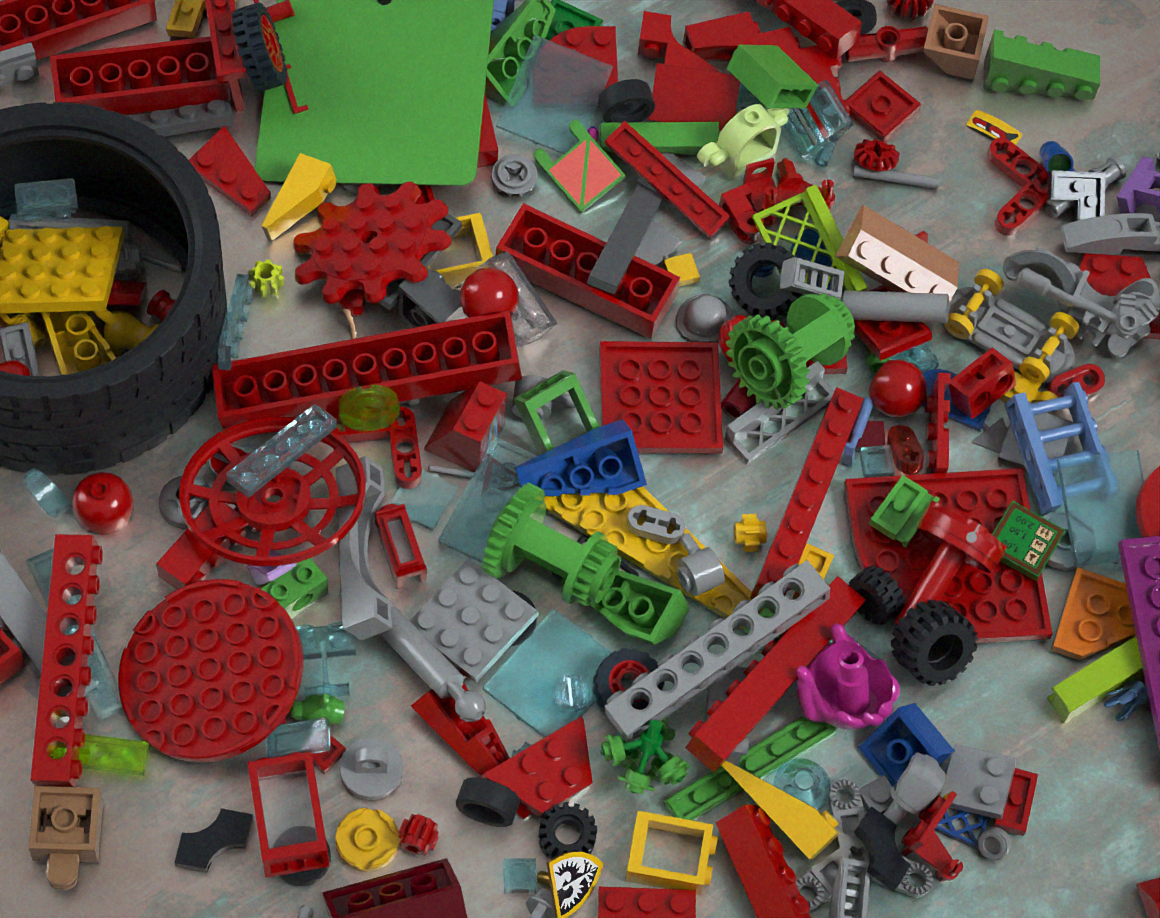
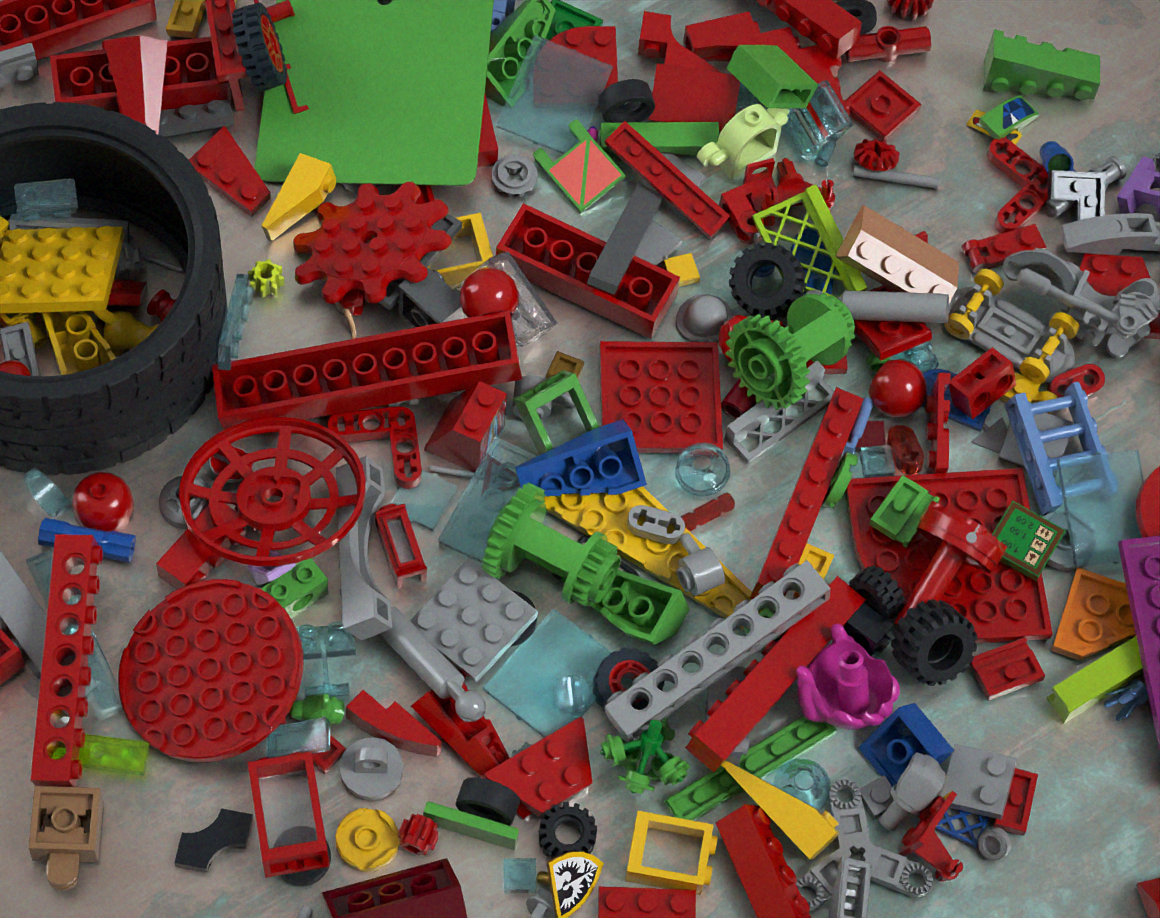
clear light blue plate [226,404,337,498] -> none
clear neon green tile [339,385,400,431] -> none
yellow gear [733,514,767,552] -> none
light grey slope [780,257,844,300] -> none
black tile [854,806,911,891] -> none
nougat slope [923,4,989,80] -> none
none -> blue axle [38,518,136,563]
none -> red wedge [102,35,168,135]
none -> red slope [346,689,442,757]
none -> bright green tile [423,801,519,851]
none -> pearl gold tile [545,351,584,379]
none -> clear light blue piece [675,443,730,496]
none -> clear red axle [681,493,735,531]
none -> bright green tile [822,451,858,510]
none -> black brick [844,603,894,656]
none -> red plate [961,224,1047,273]
none -> red plate [969,637,1046,701]
none -> bright green slope [979,95,1039,140]

